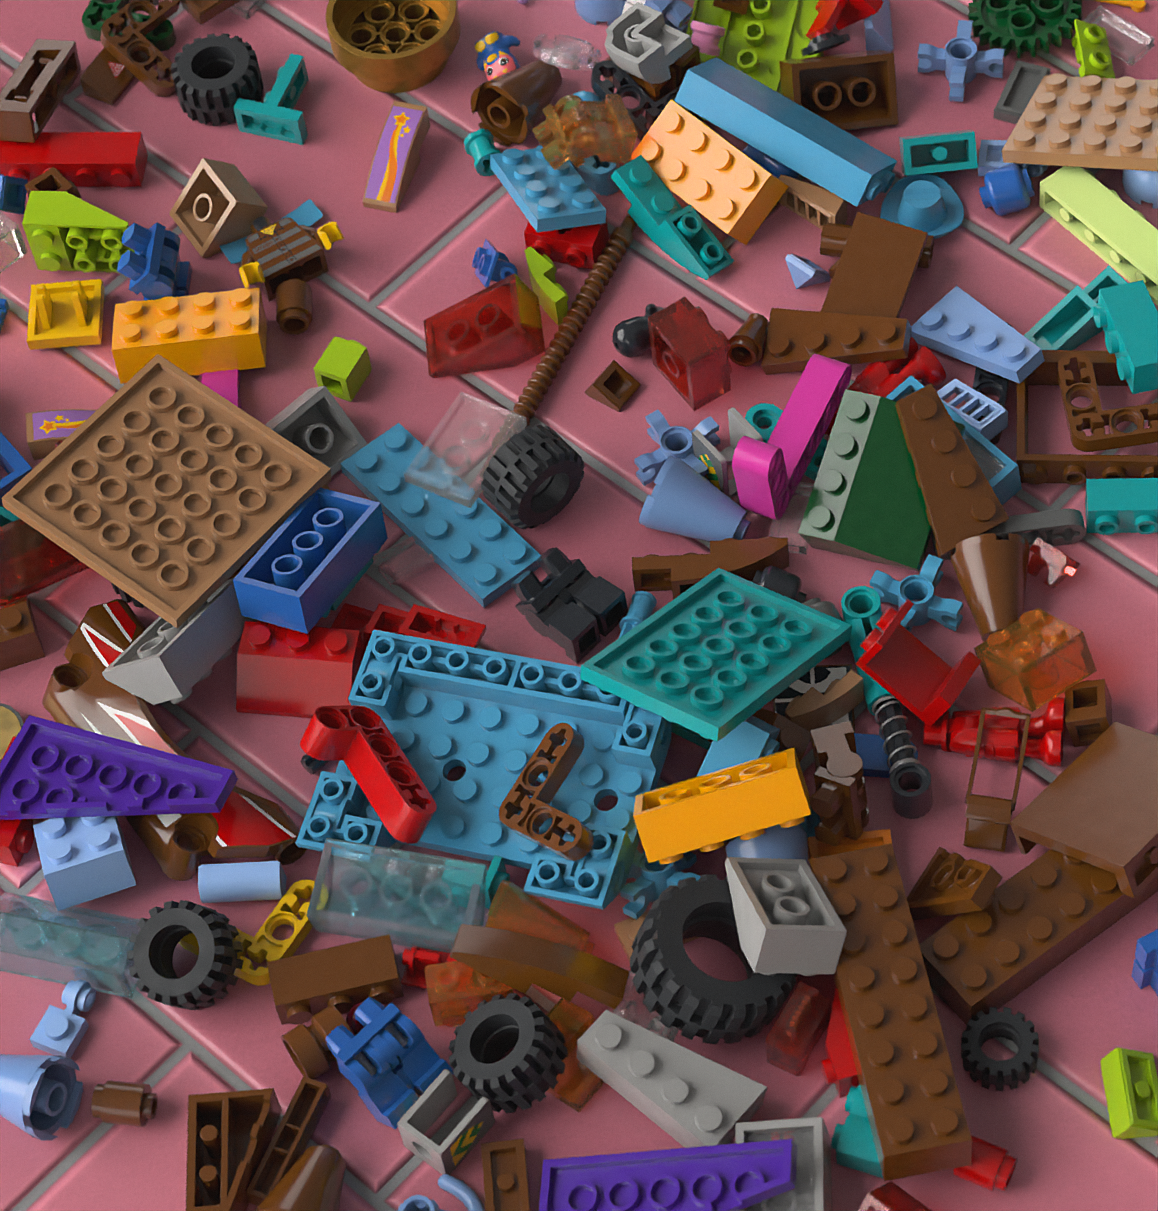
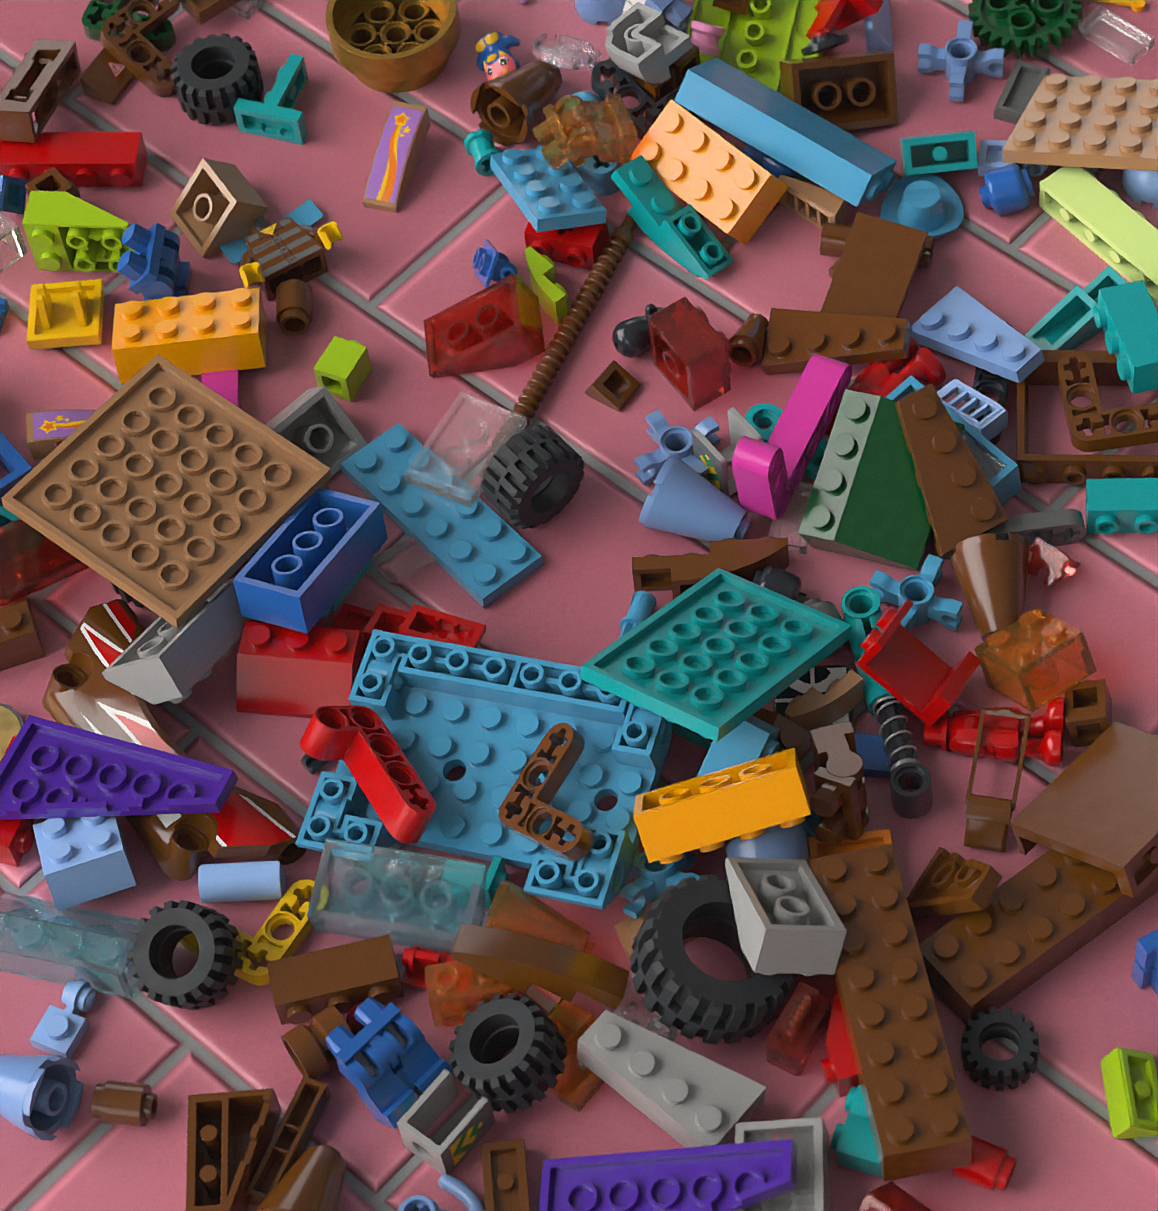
black hips [511,547,628,663] -> none
medium blue slope [785,254,831,289] -> none
lime hinge [1072,19,1115,78] -> none

